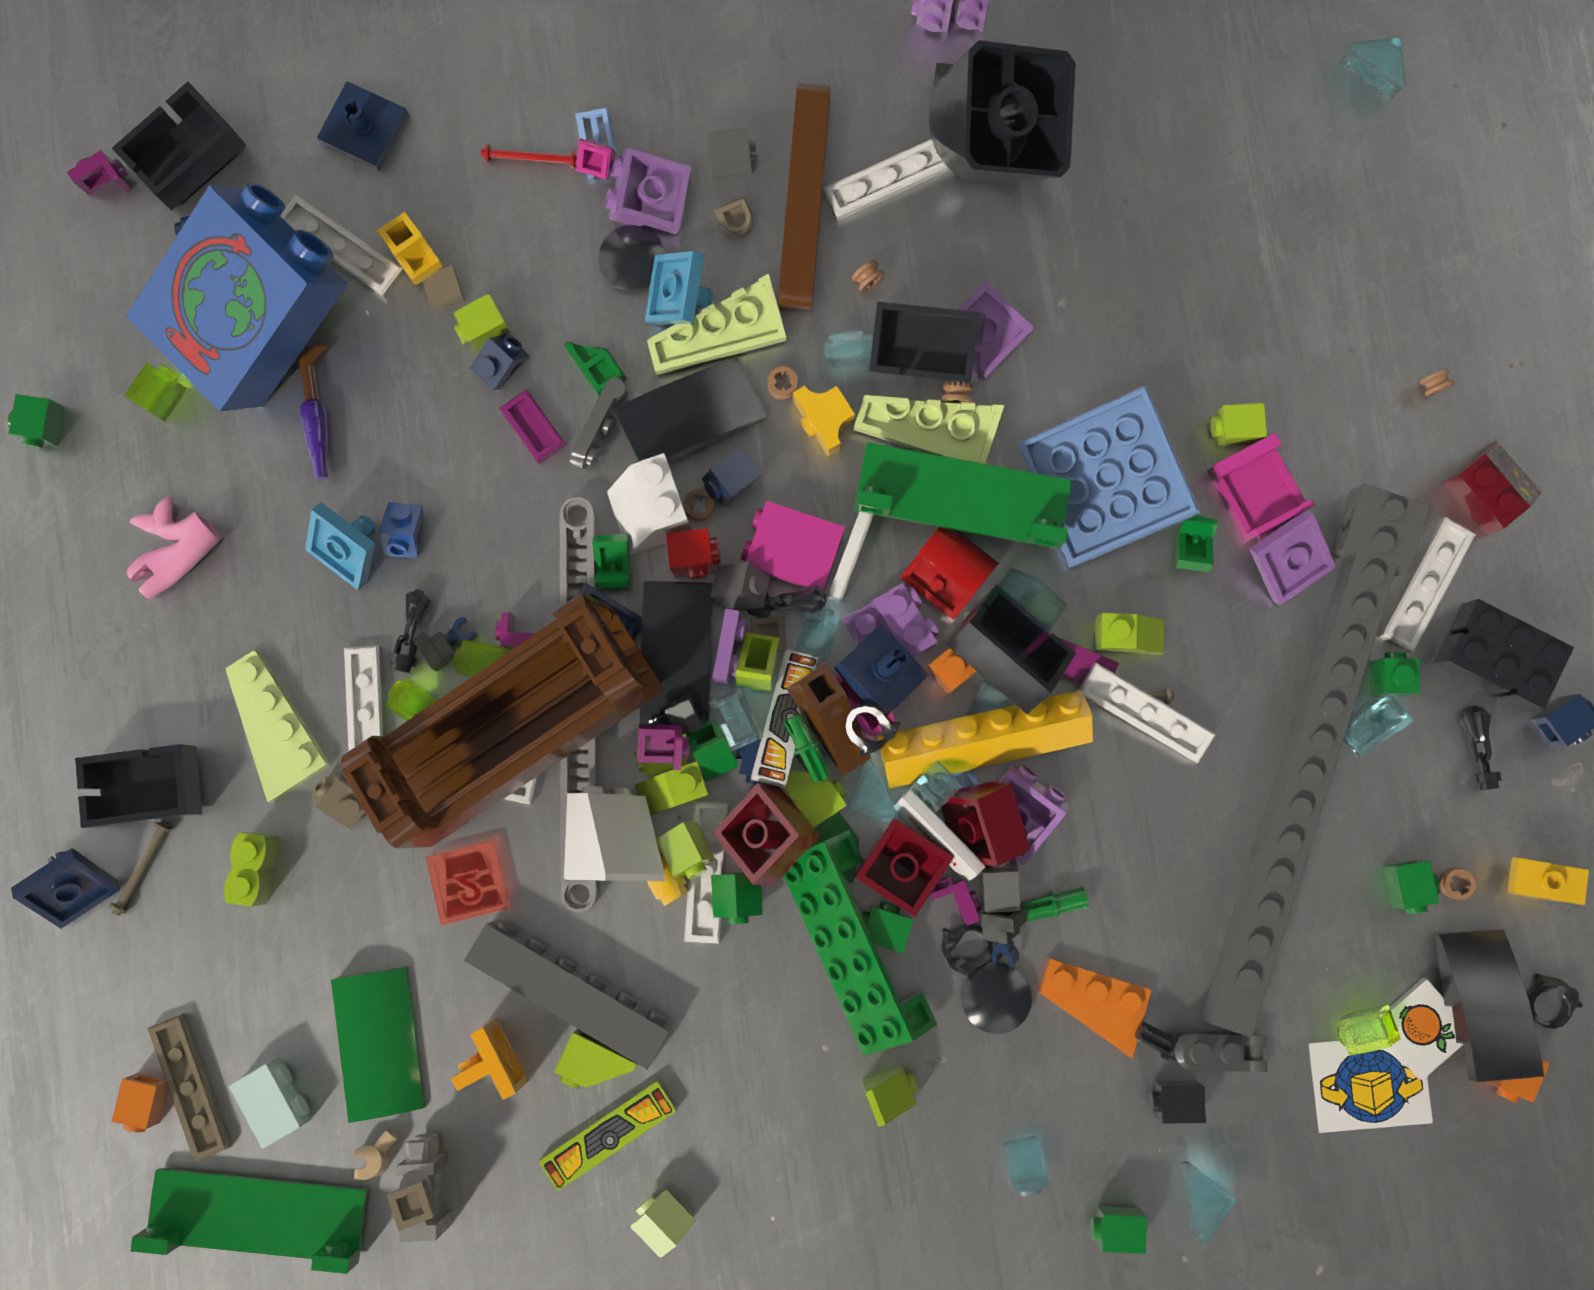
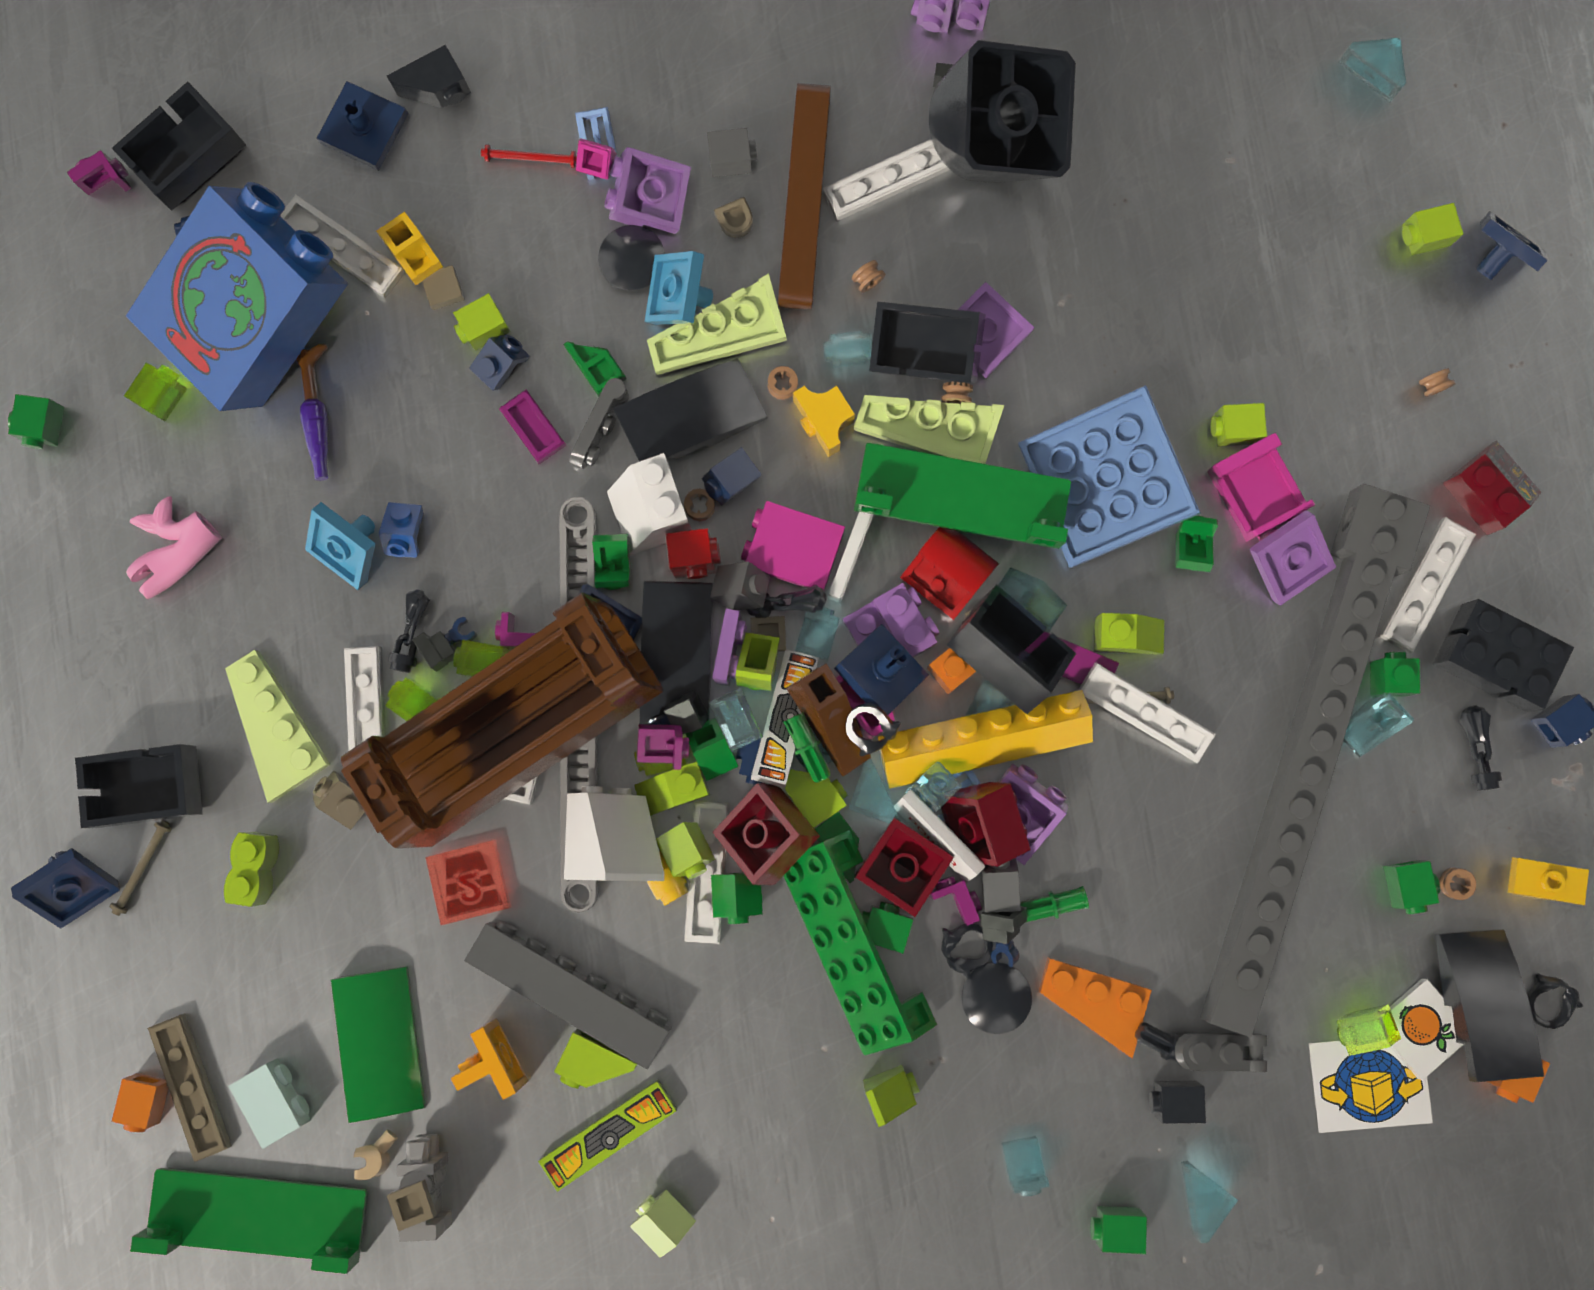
none -> black slope [387,44,471,108]
none -> lime brick [1402,203,1464,256]
none -> dark blue tile [1476,211,1548,280]

